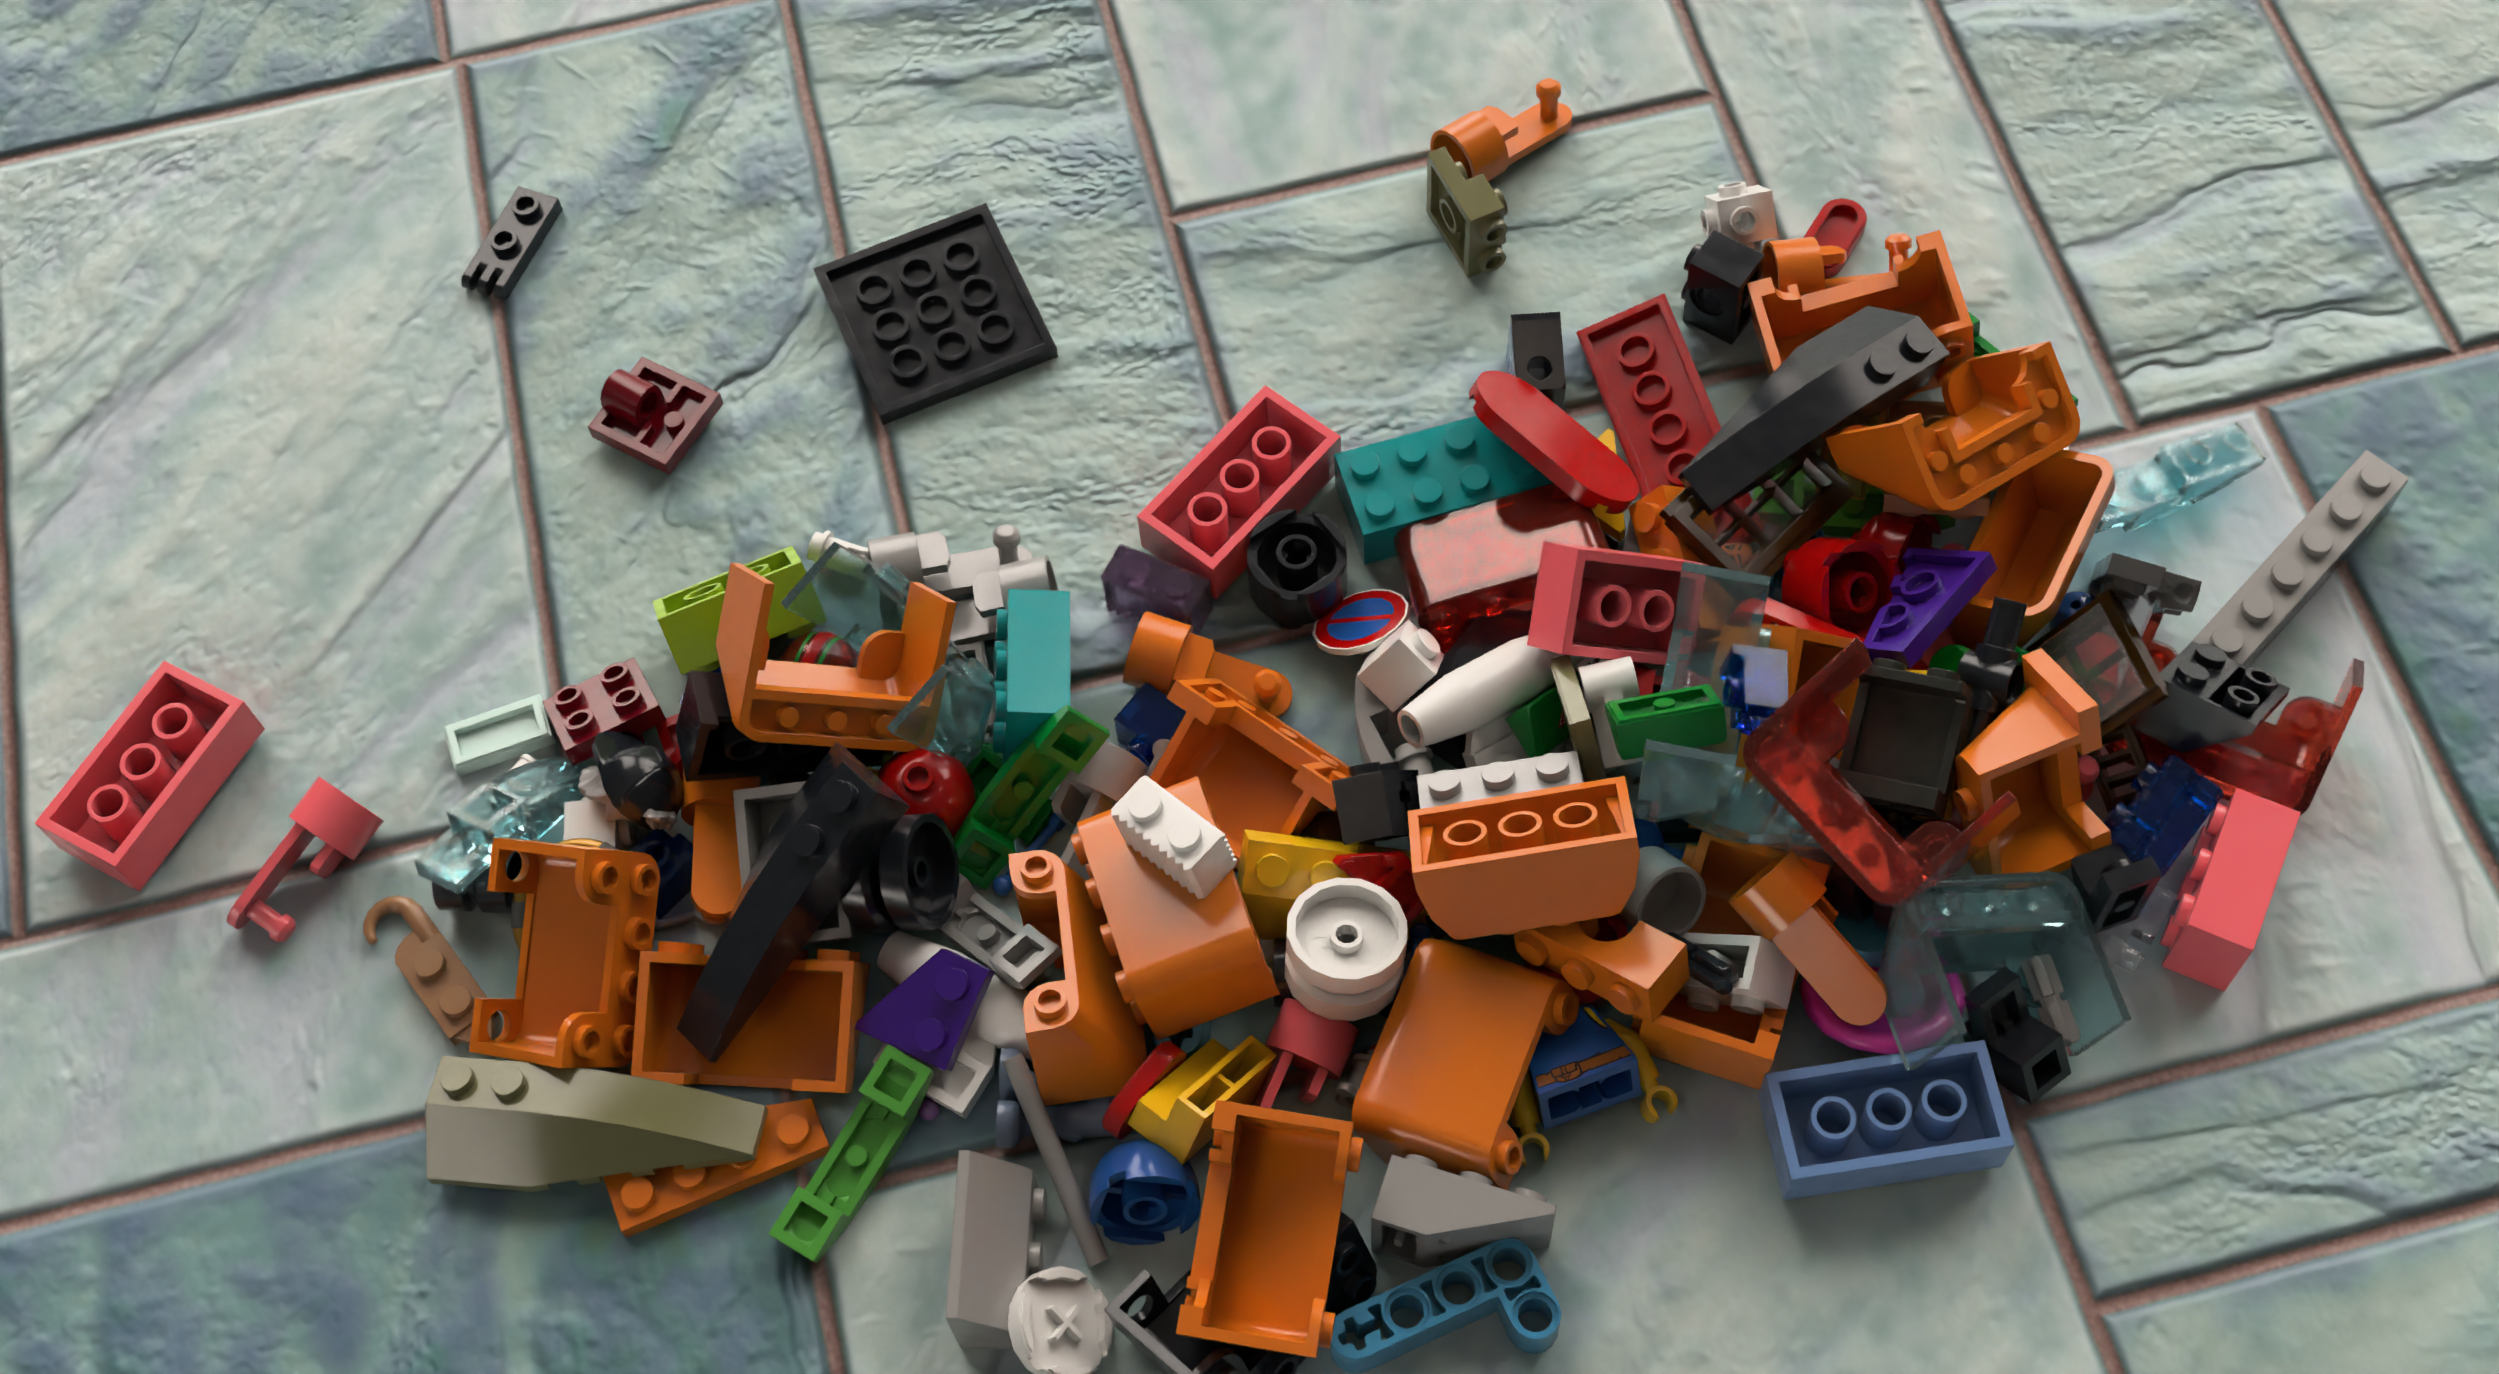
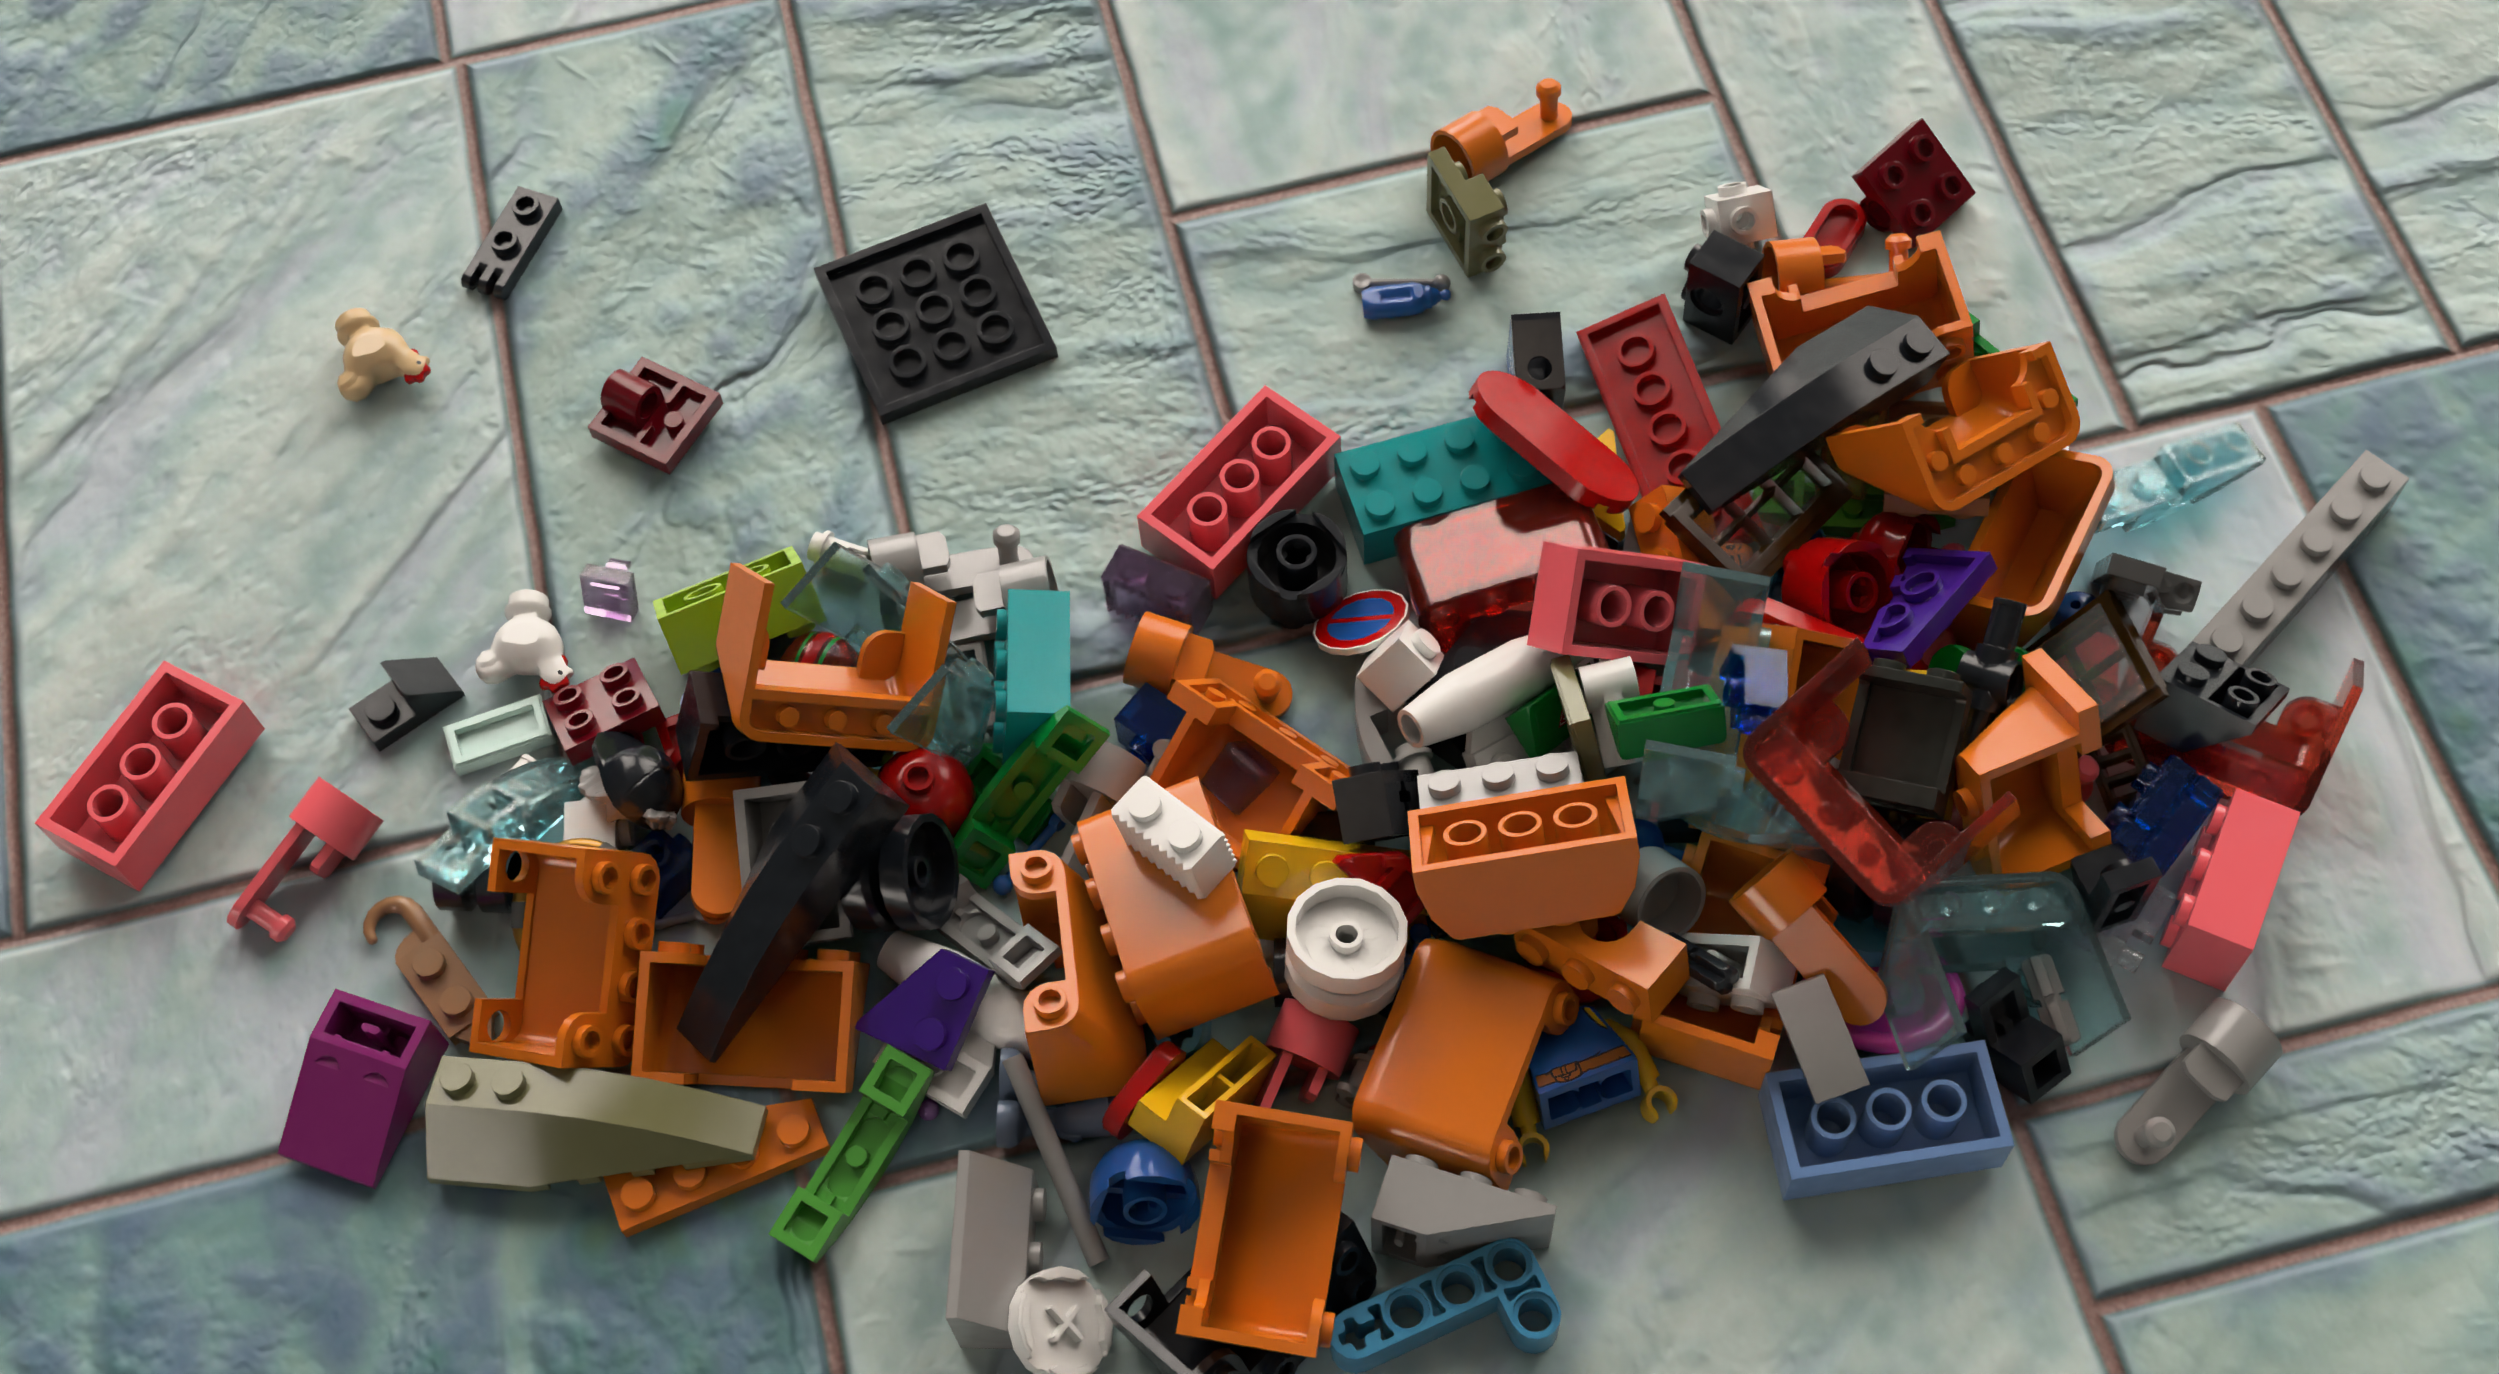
none -> magenta slope [277,988,449,1189]
none -> tan animal [335,308,431,402]
none -> black slope [349,657,465,752]
none -> white animal [475,589,574,693]
none -> clear purple tile [580,558,639,622]
none -> slope [1201,740,1280,815]
none -> light grey hinge [1353,273,1451,294]
none -> blue piece [1361,282,1451,320]
none -> light grey slope [1771,973,1870,1104]
none -> dark red plate [1851,118,1976,250]
none -> light grey piece [2114,998,2283,1166]

